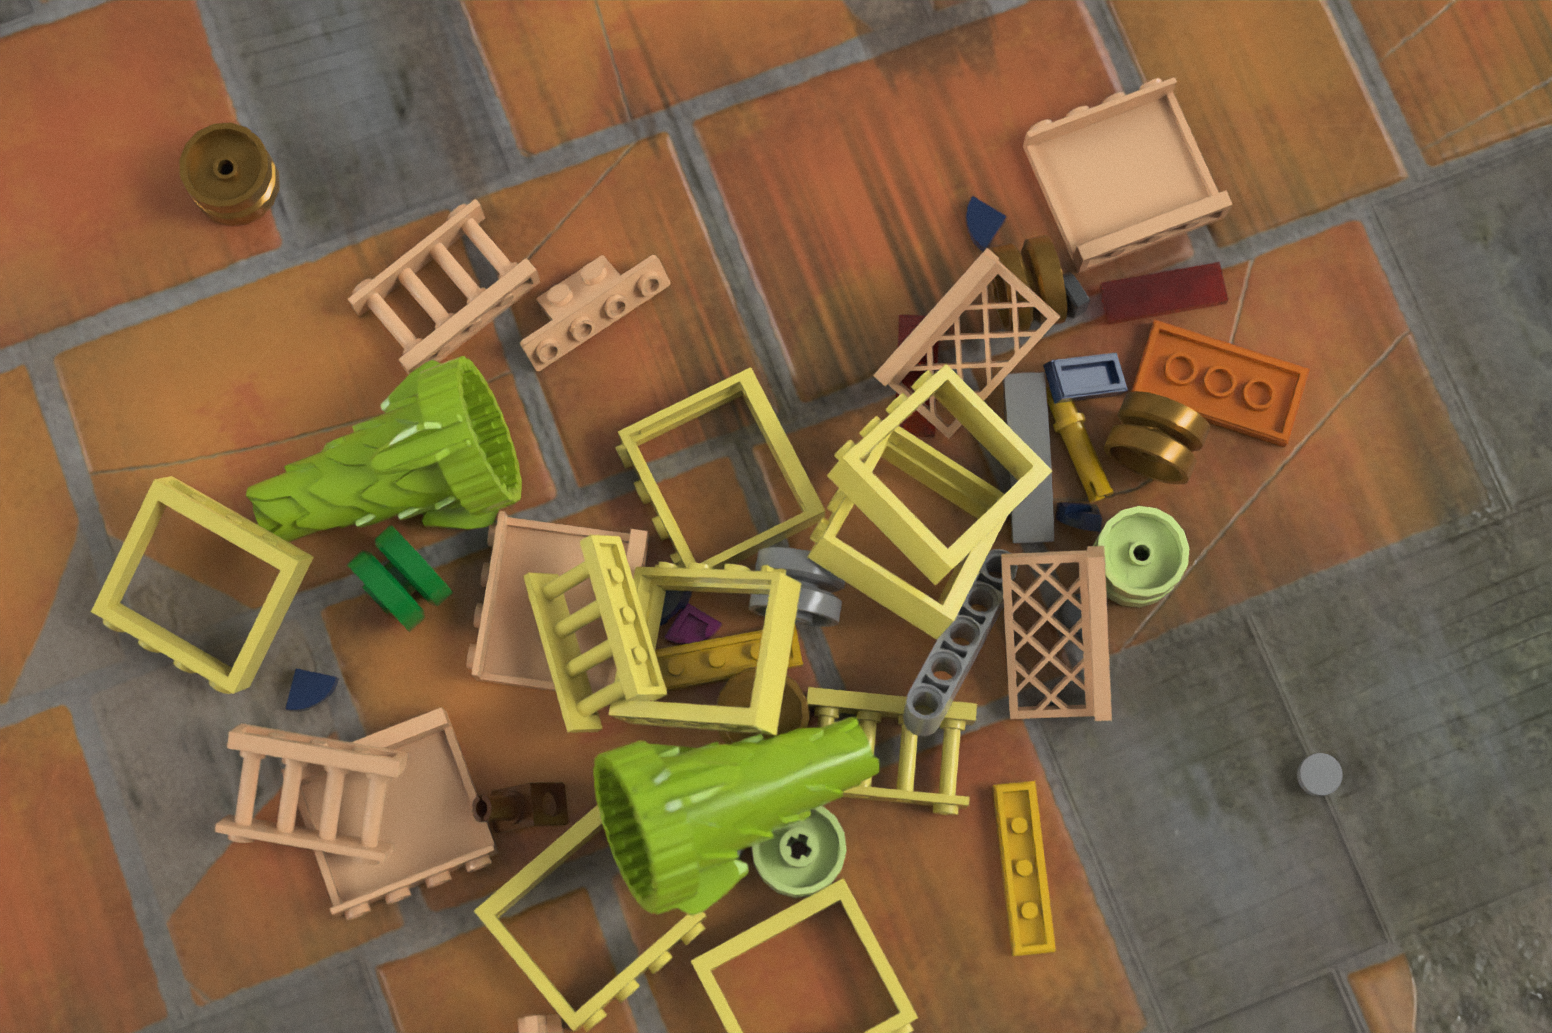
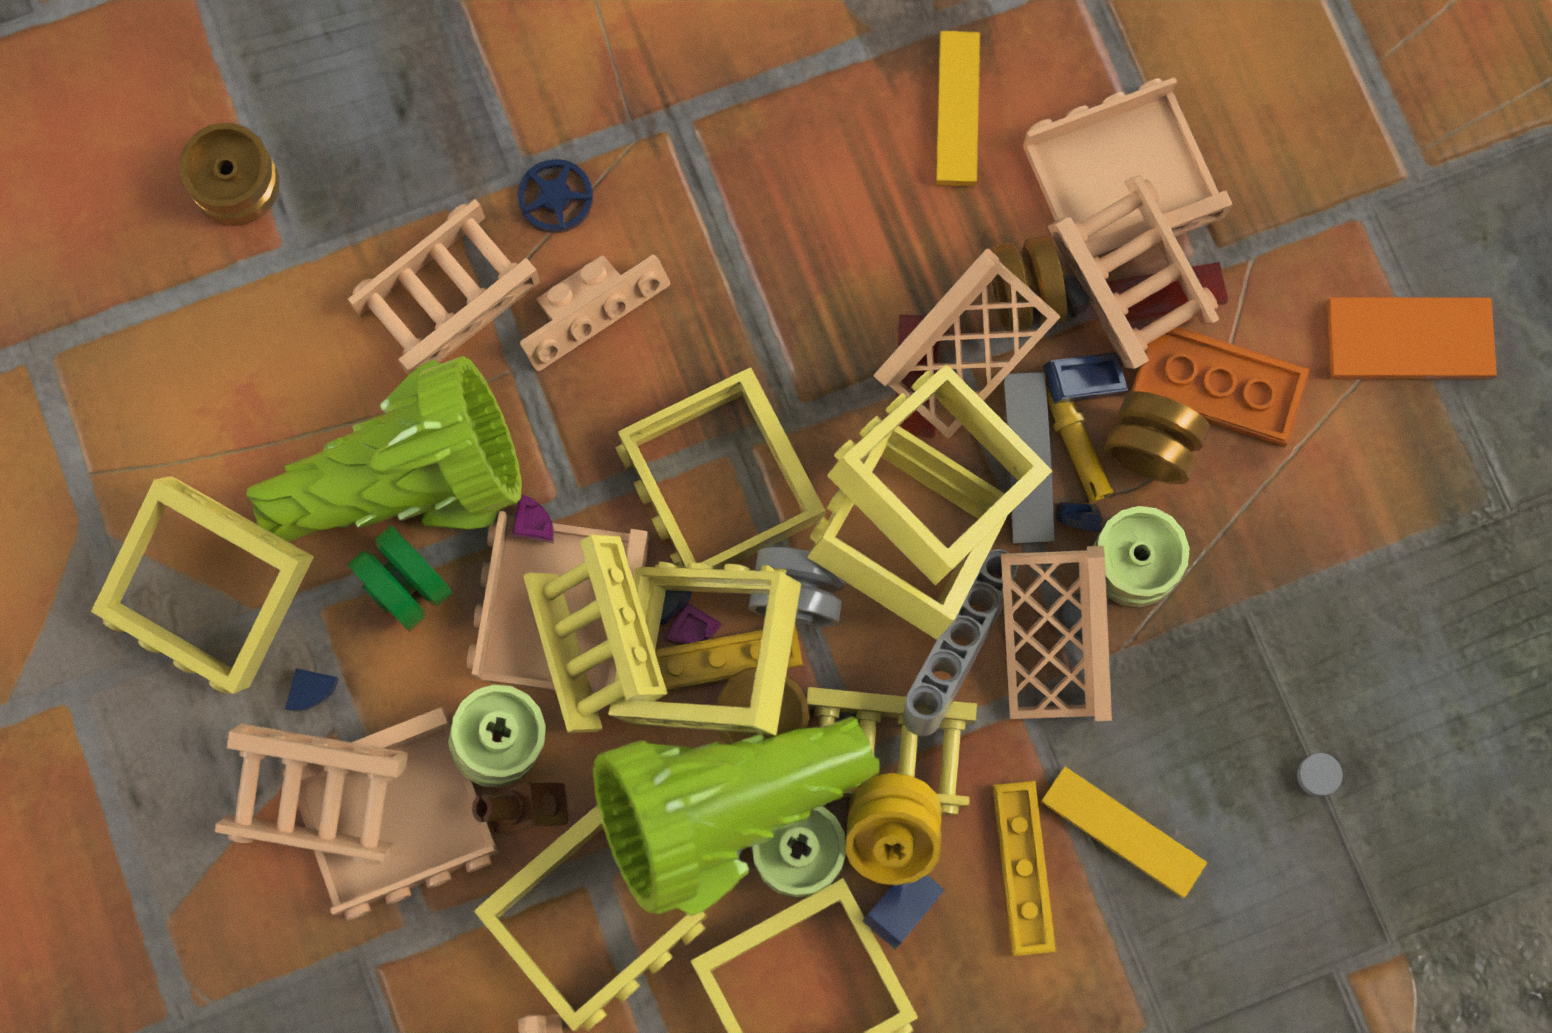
dark blue tile [966,196,1007,252] -> none
none -> yellowish green wheel [448,684,546,788]
none -> magenta tile [512,495,554,544]
none -> dark blue wheel [518,159,593,233]
none -> yellow wheel [845,773,942,885]
none -> dark blue tile [863,875,945,950]
none -> yellow tile [936,31,980,186]
none -> yellow tile [1040,766,1208,899]
none -> light nougat fence [1047,175,1219,369]
none -> orange tile [1327,297,1497,379]

